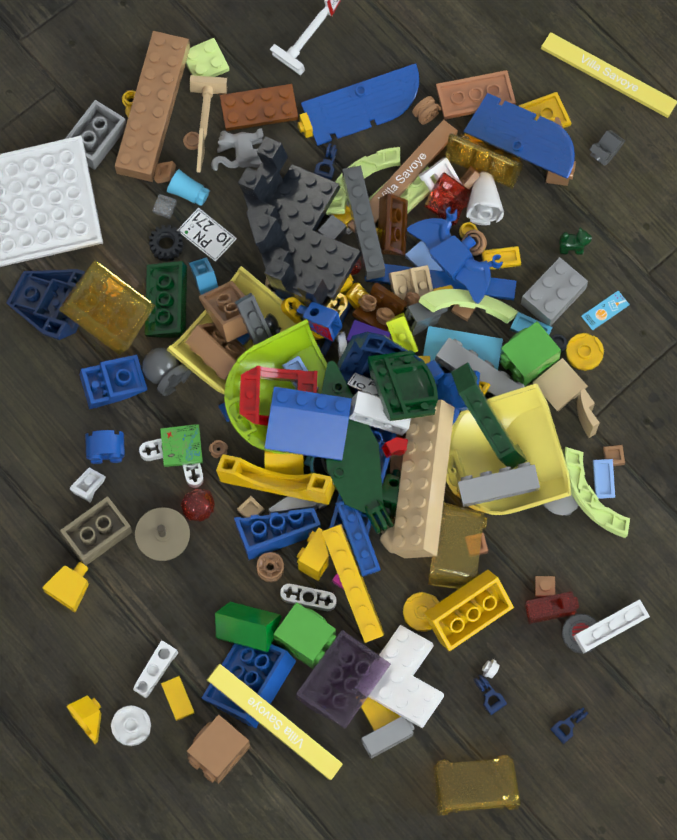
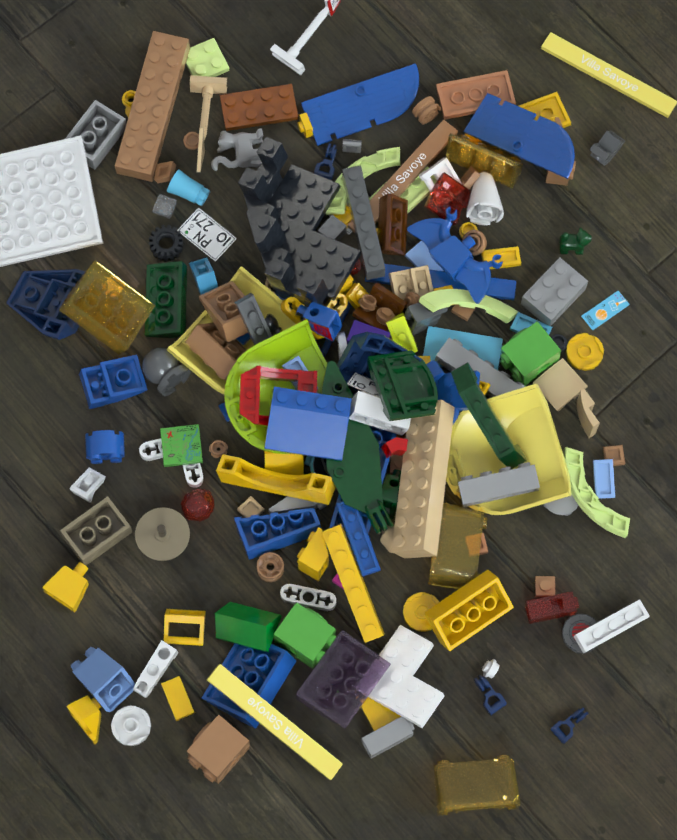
none -> medium blue hips [71,647,135,712]
none -> yellow tile [164,609,206,646]
none -> light grey slope [342,139,362,153]

